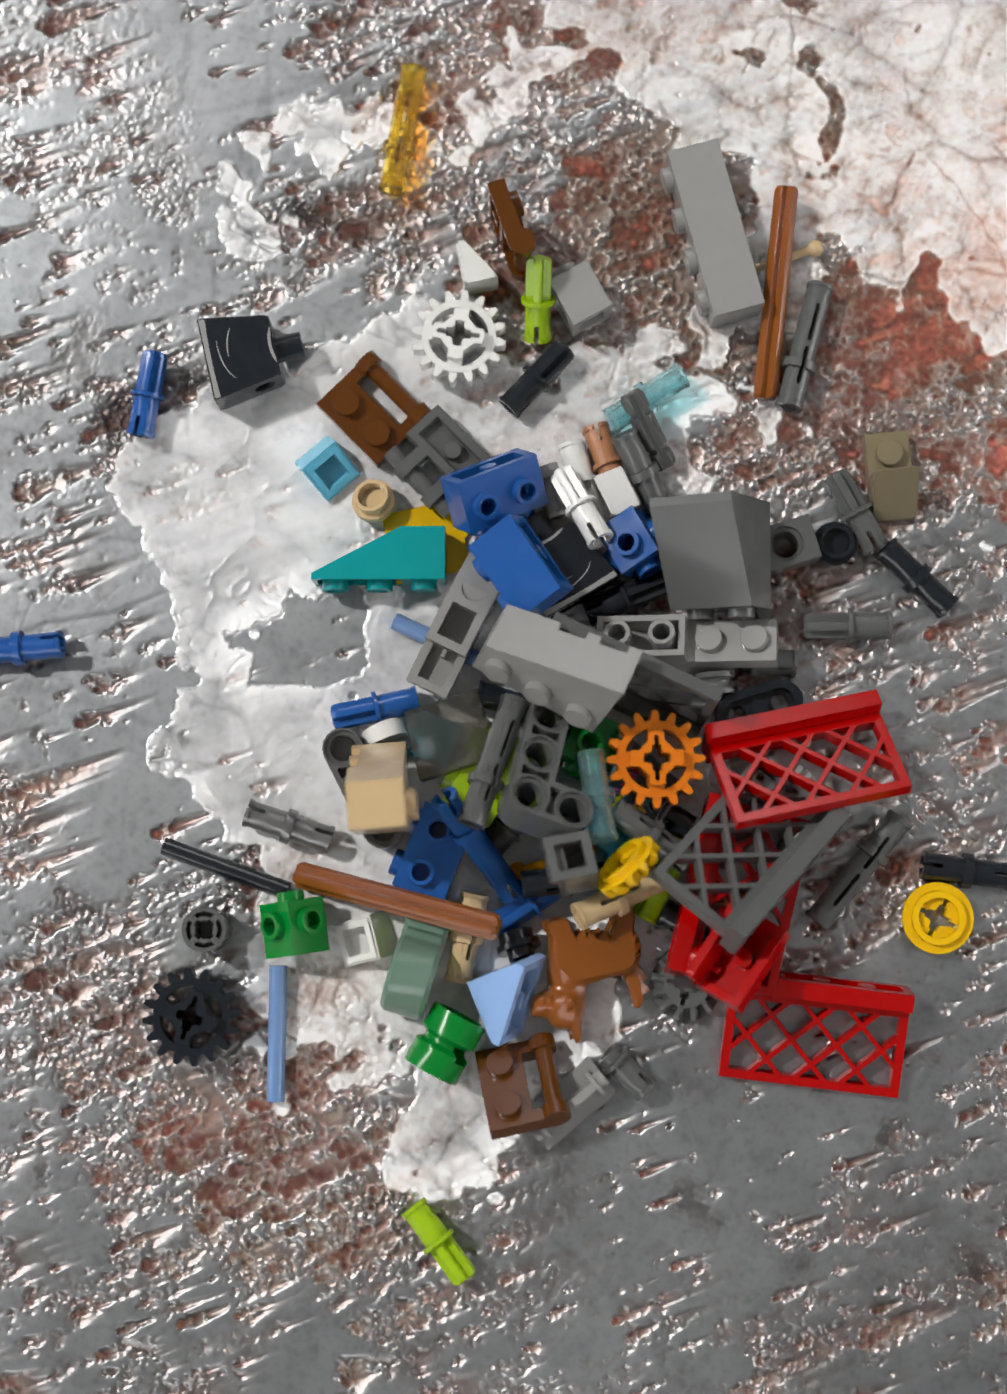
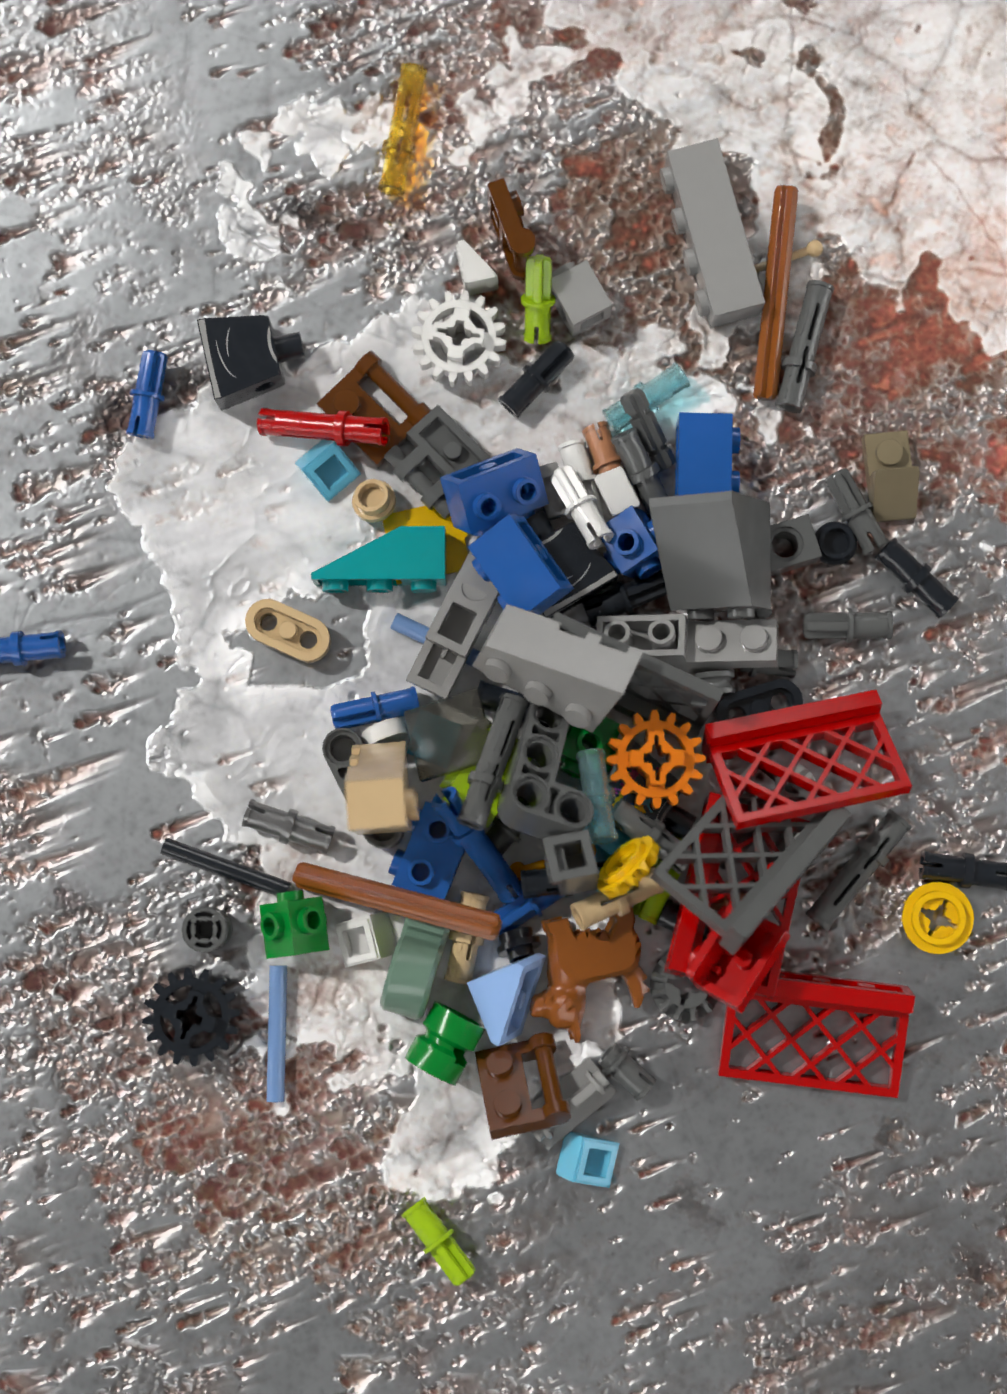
none -> tan plate [245,599,331,663]
none -> red pin [257,407,390,446]
none -> medium azure slope [556,1131,620,1188]
none -> blue brick [675,412,740,496]

